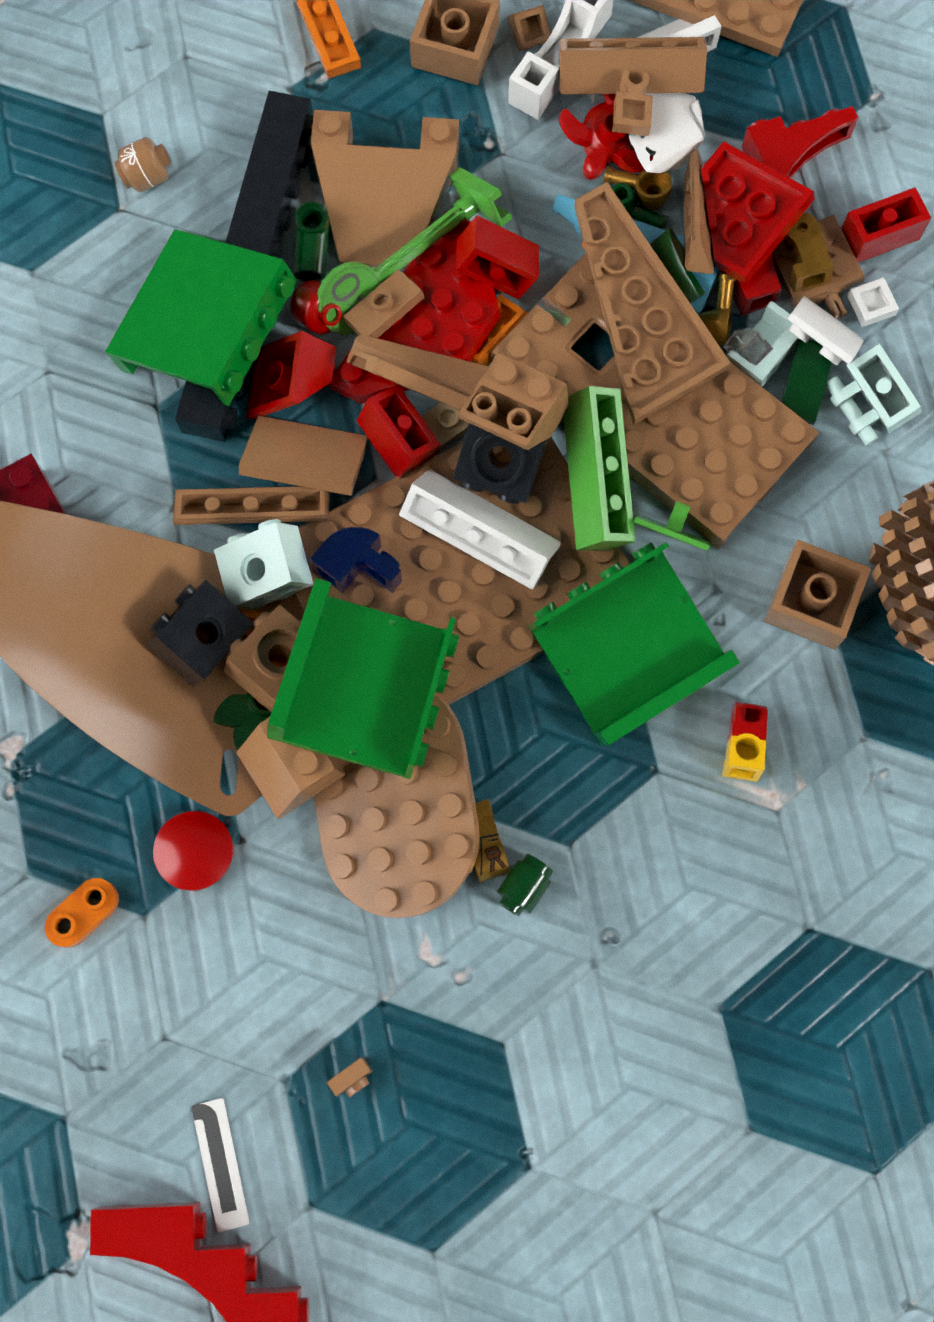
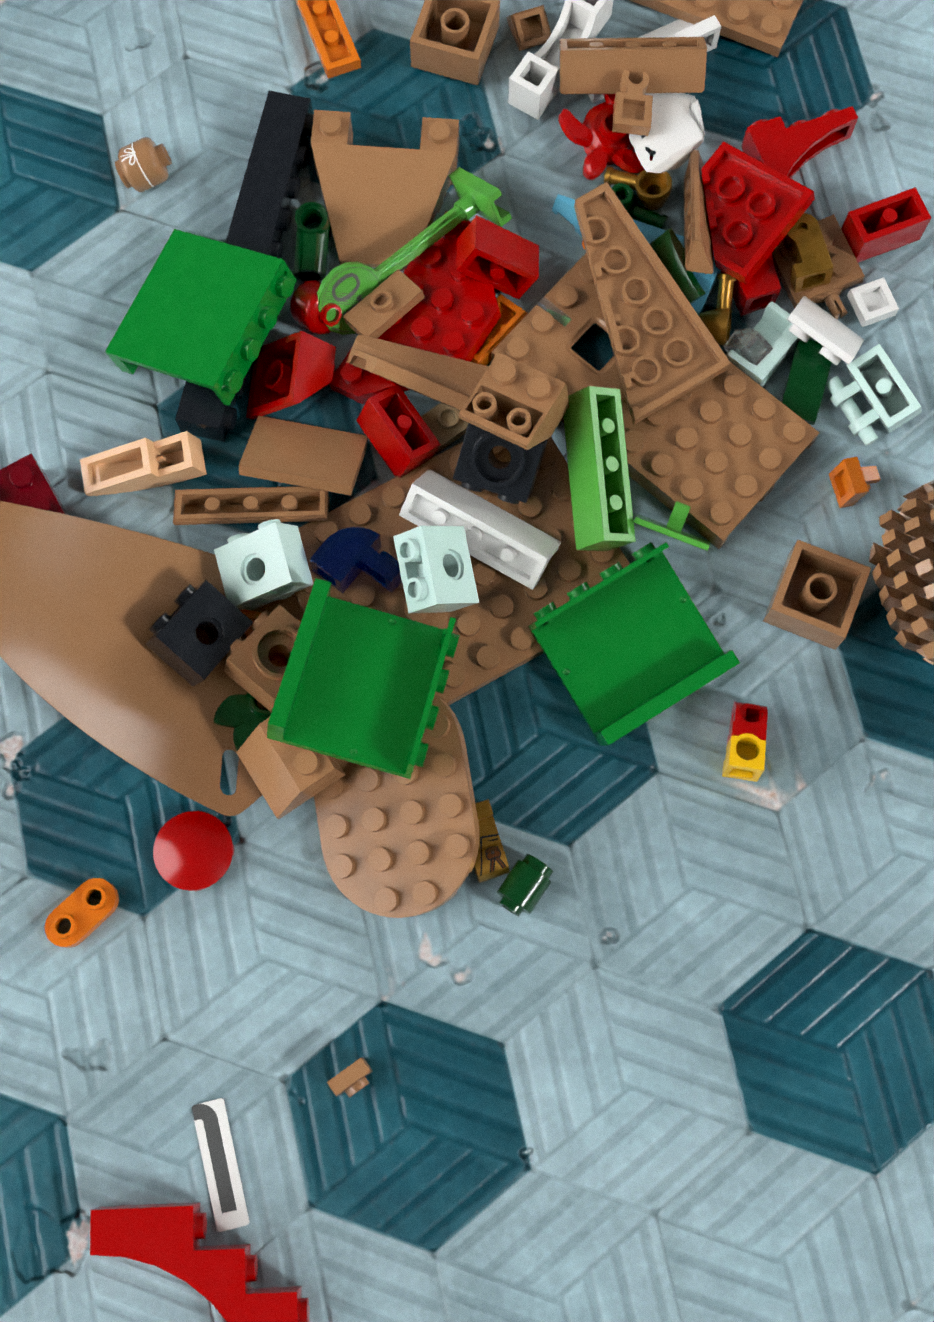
none -> light nougat slope [80,431,207,496]
none -> light aqua brick [393,526,479,614]
none -> orange tile [829,457,881,508]

